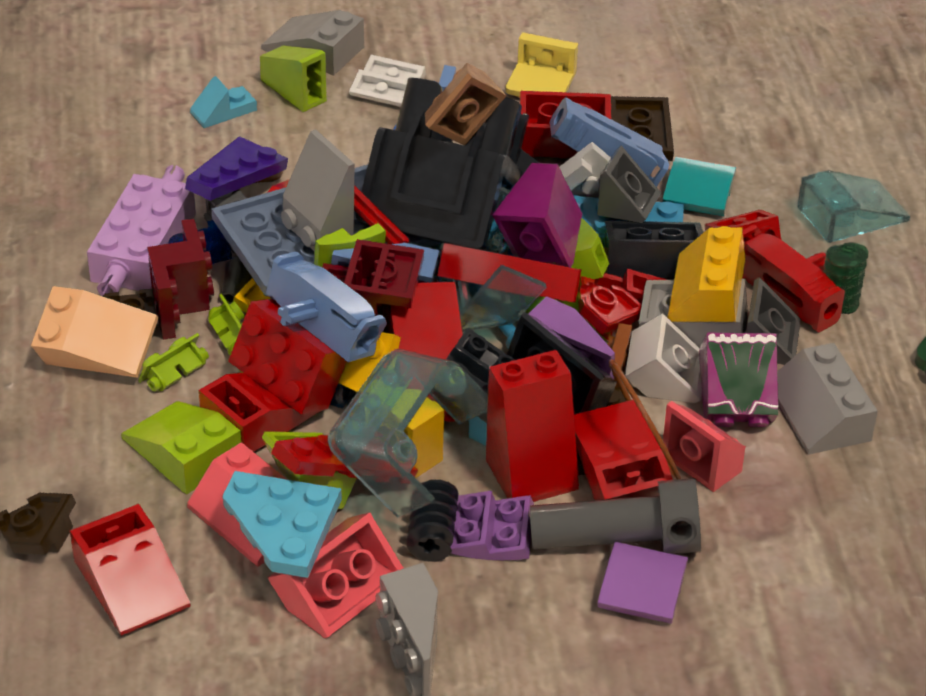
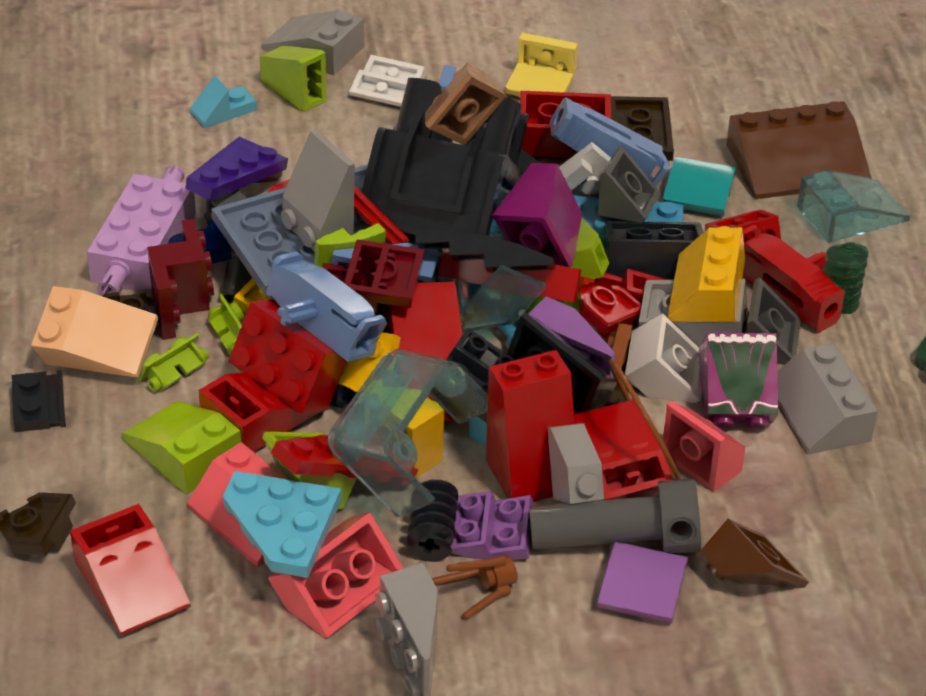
none -> black plate [11,370,66,432]
none -> black slope [415,230,555,273]
none -> dark orange plant [432,555,518,620]
none -> light grey slope [547,423,604,504]
none -> reddish brown slope [699,519,809,588]
none -> reddish brown slope [726,101,872,200]

